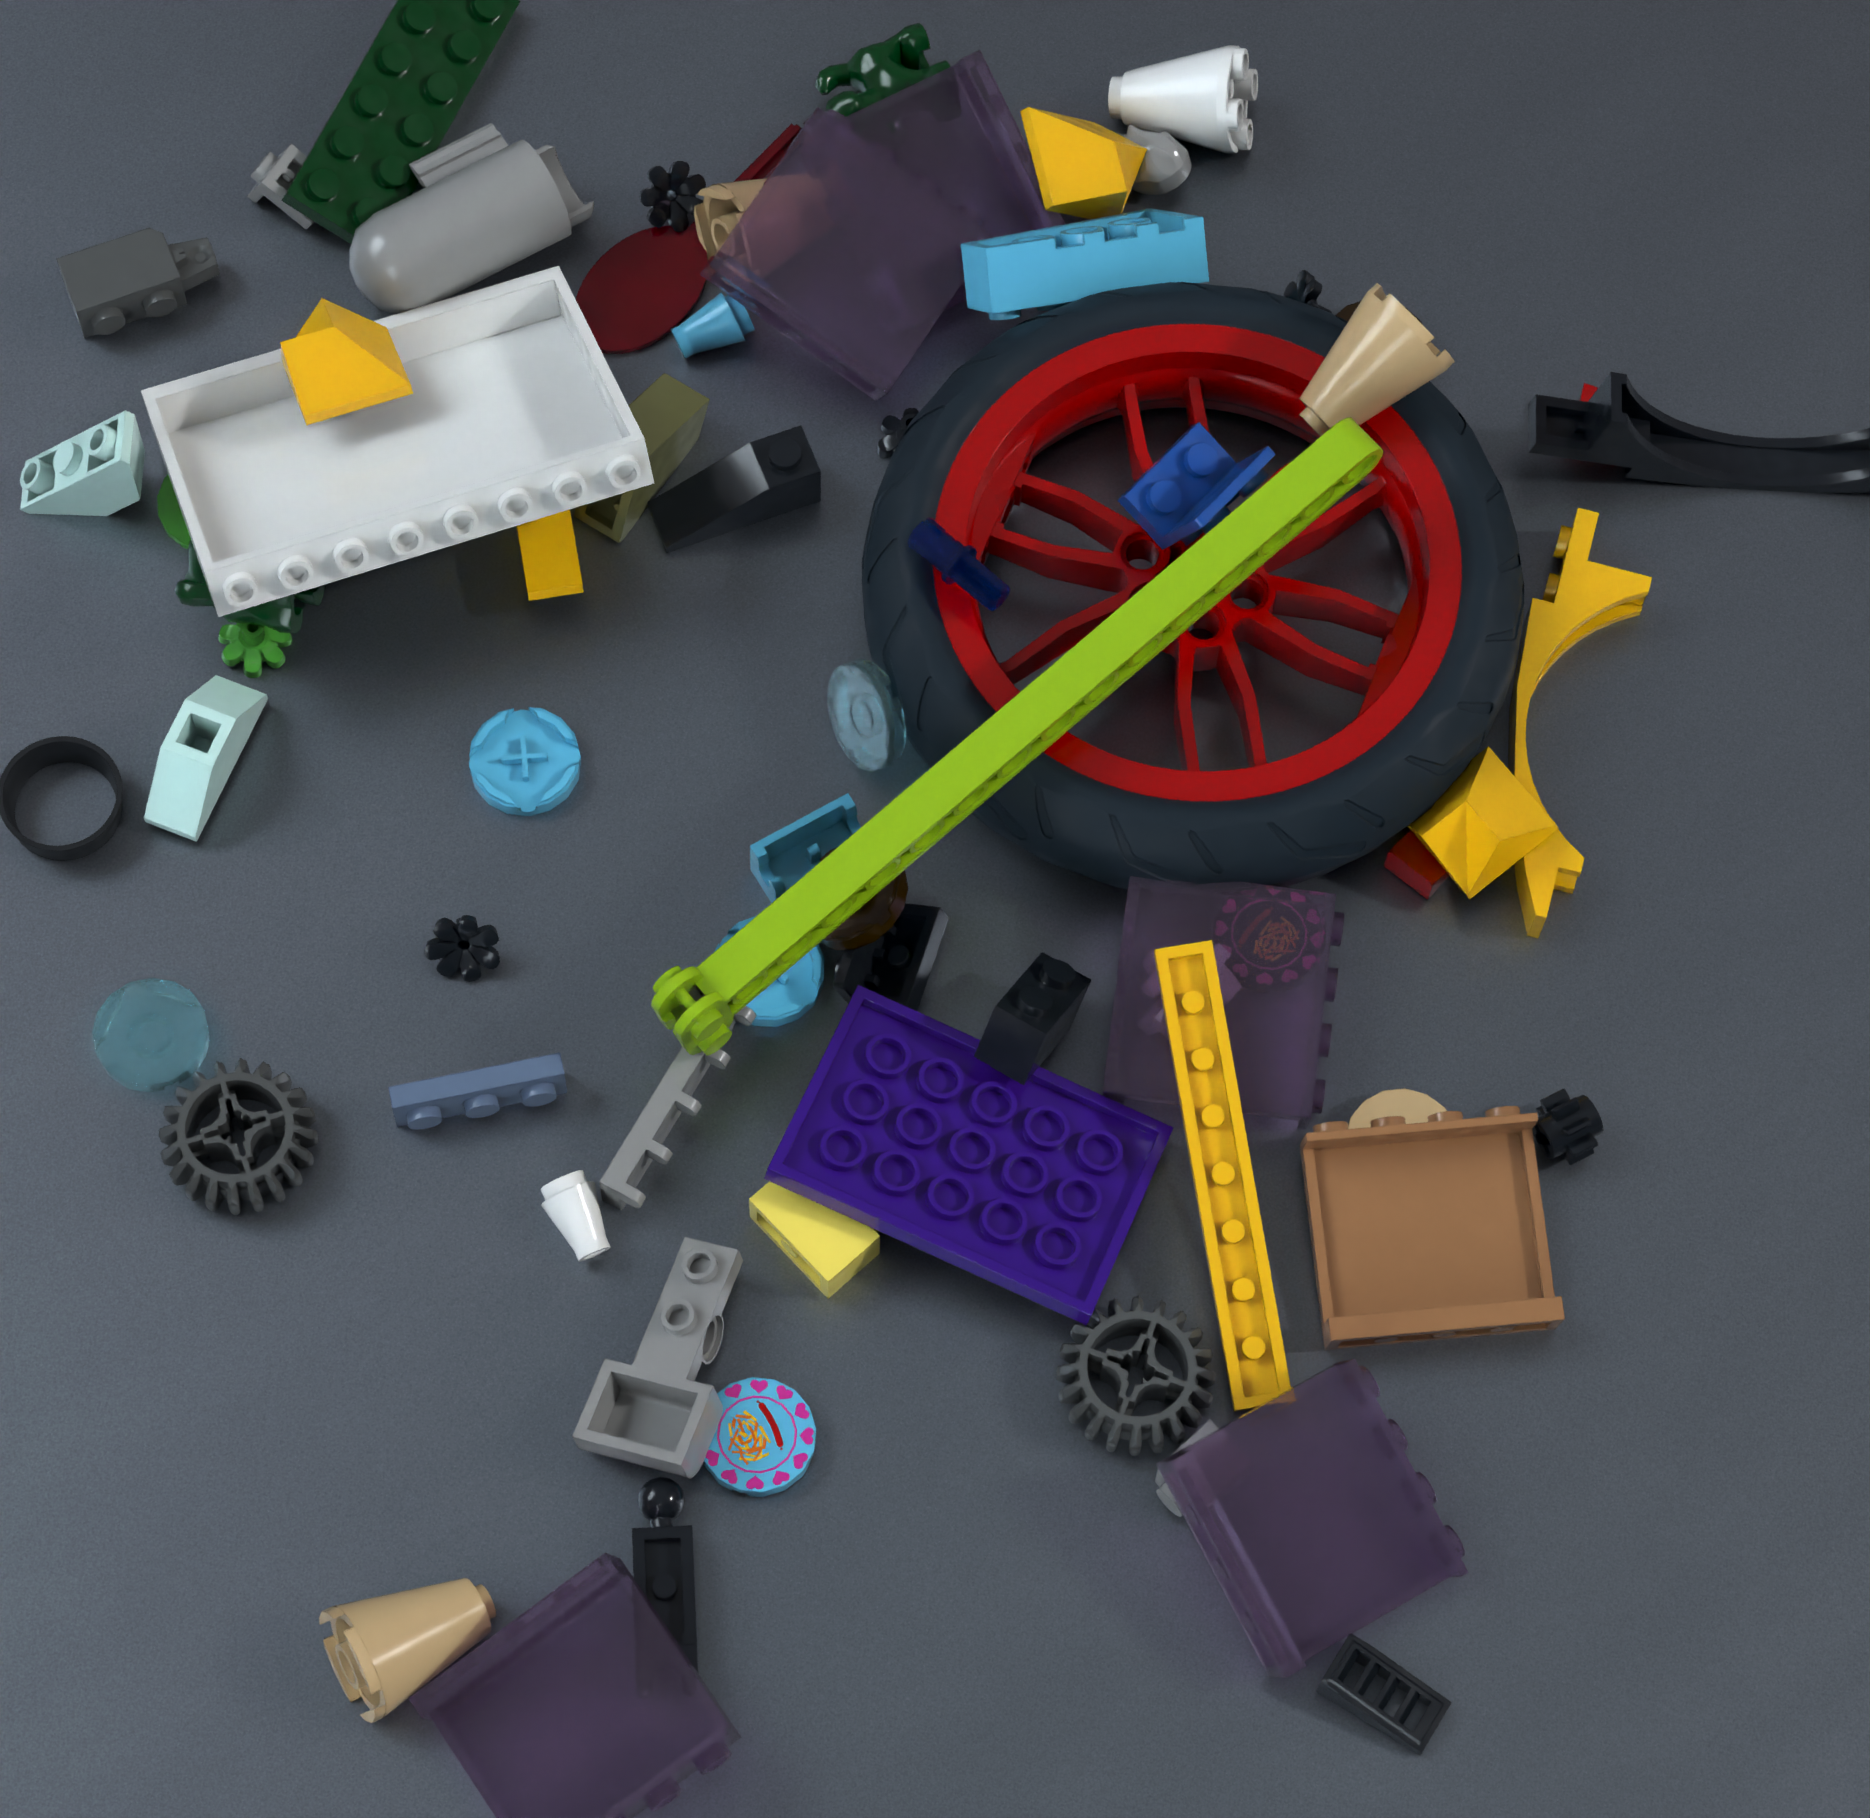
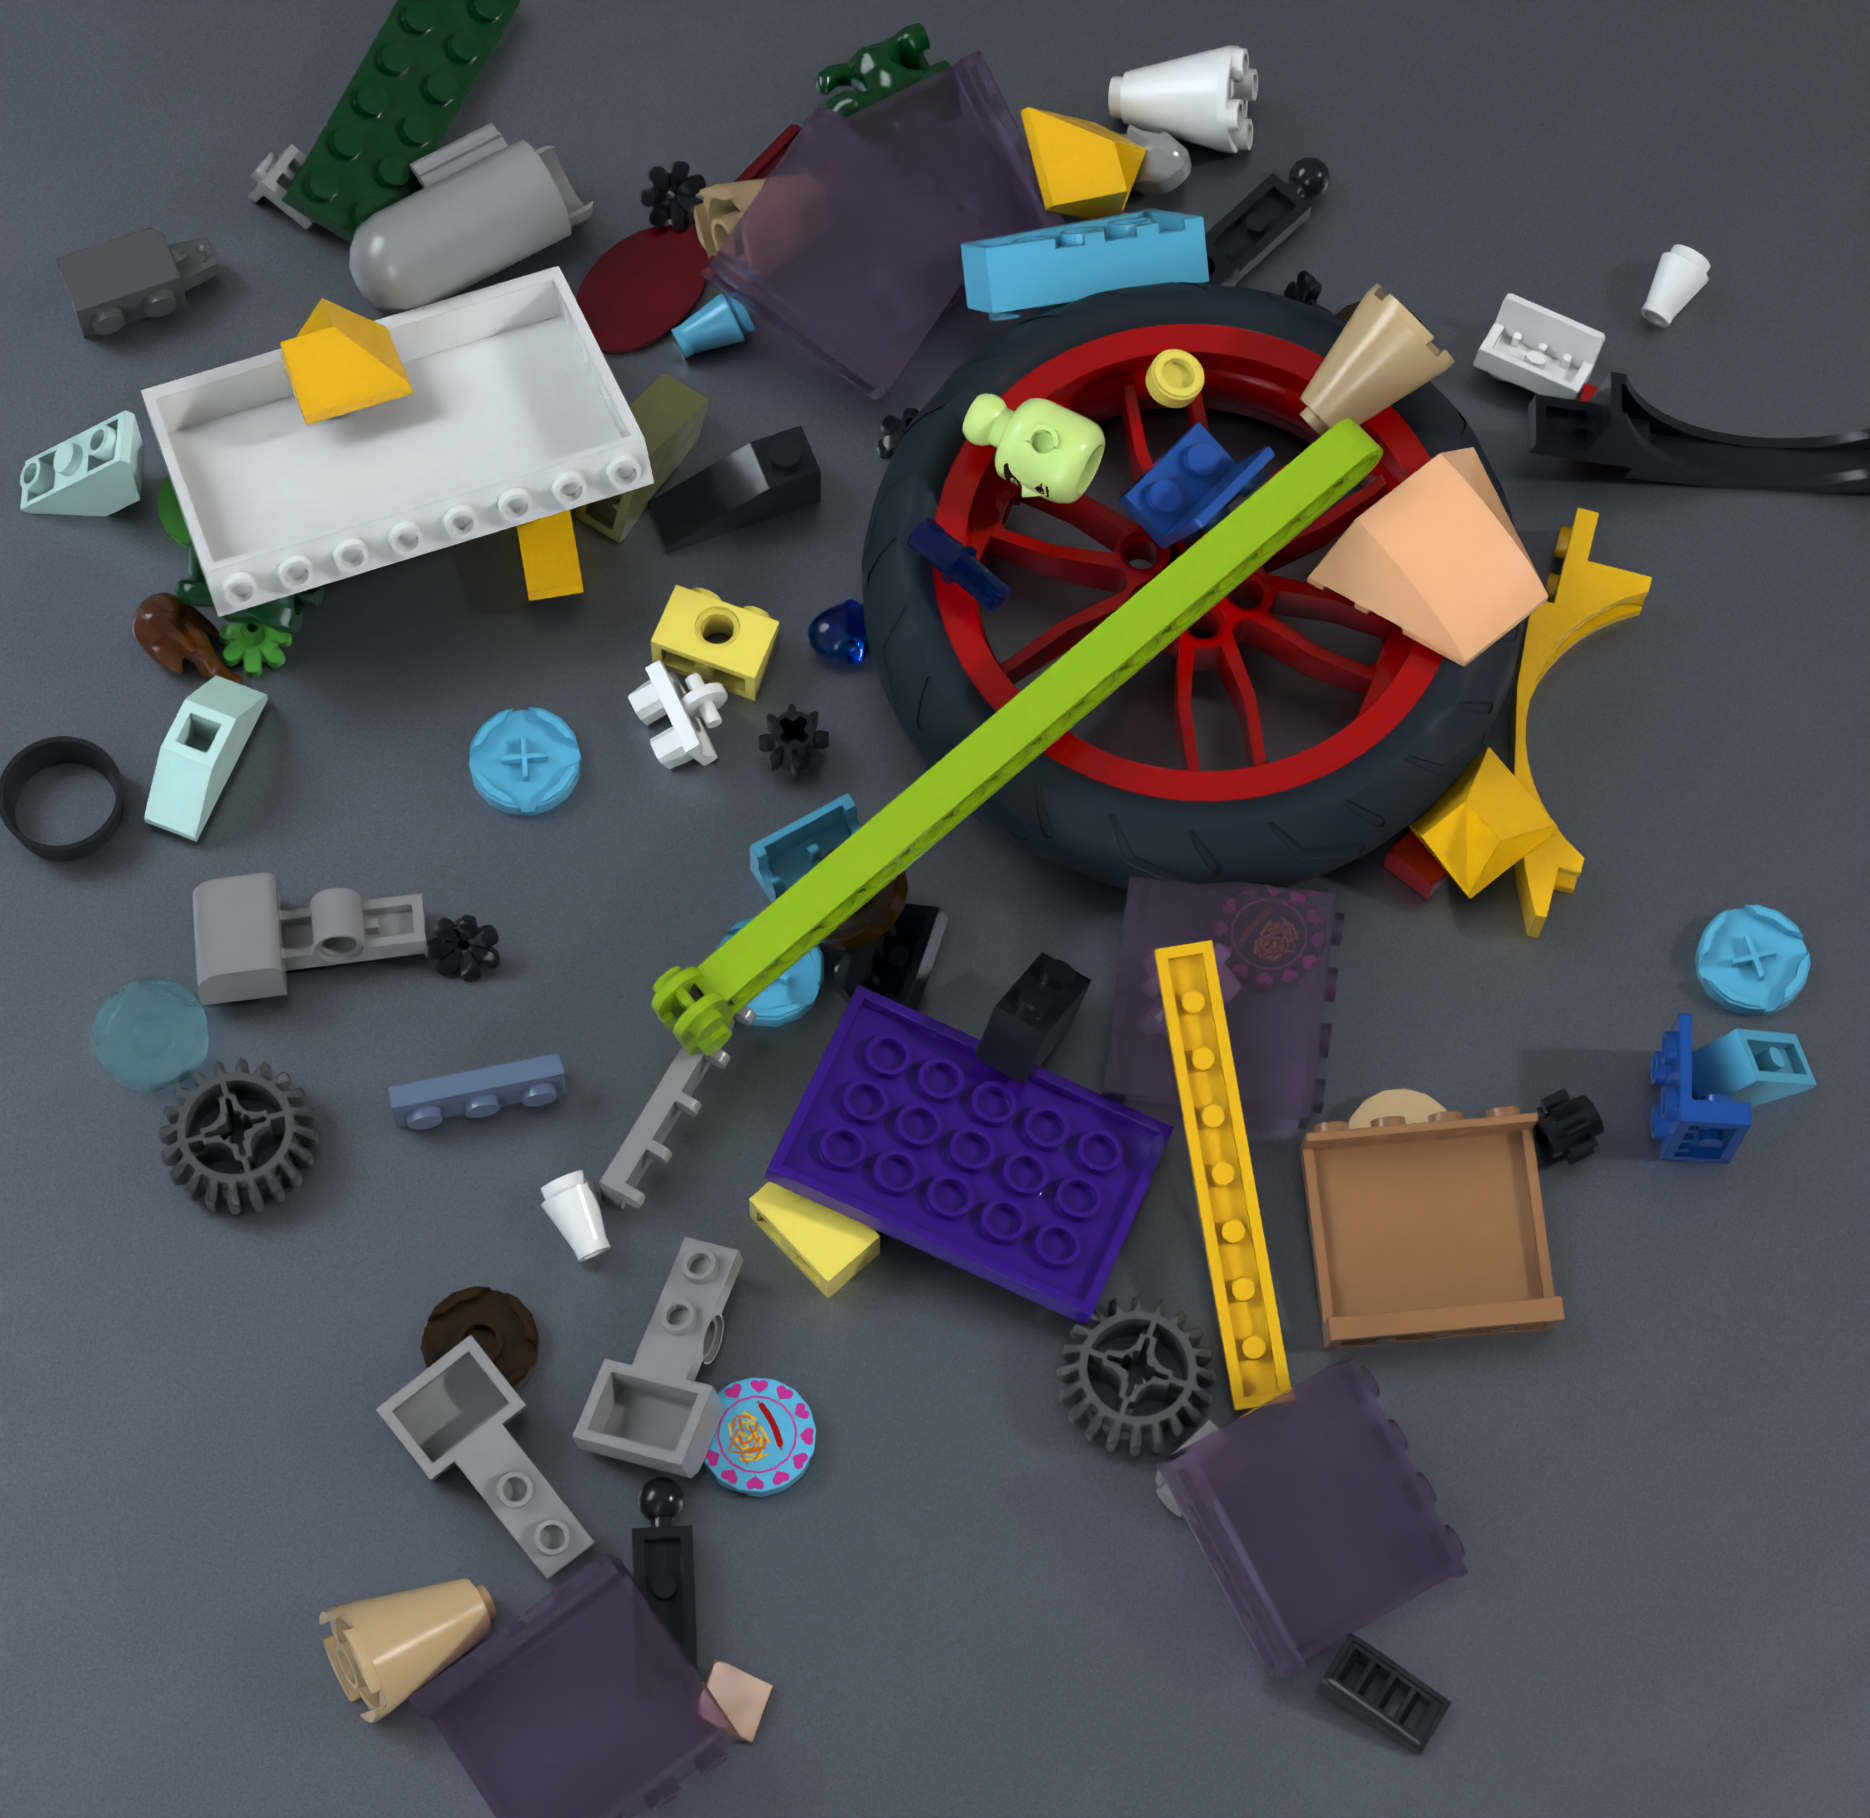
clear light blue tile [827,659,907,772] -> none
none -> reddish brown piece [131,592,243,684]
none -> light grey plate [192,873,428,1005]
none -> light grey plate [376,1335,595,1581]
none -> dark brown tile [421,1286,540,1391]
none -> white hips [628,660,728,769]
none -> light yellow brick [651,585,780,701]
none -> medium nougat slope [694,1659,773,1744]
none -> black gear [759,704,829,779]
none -> clear blue piece [807,599,870,665]
none -> yellowish green piece [962,393,1105,503]
none -> light yellow tile [1145,349,1205,408]
none -> black plate [1205,157,1331,287]
none -> light nougat wedge [1307,447,1548,667]
none -> white bracket [1473,293,1605,400]
none -> white cone [1640,244,1710,328]
none -> blue bracket [1651,1013,1751,1164]
none -> medium azure slope [1692,1028,1817,1107]
none -> medium azure tile [1694,905,1811,1016]

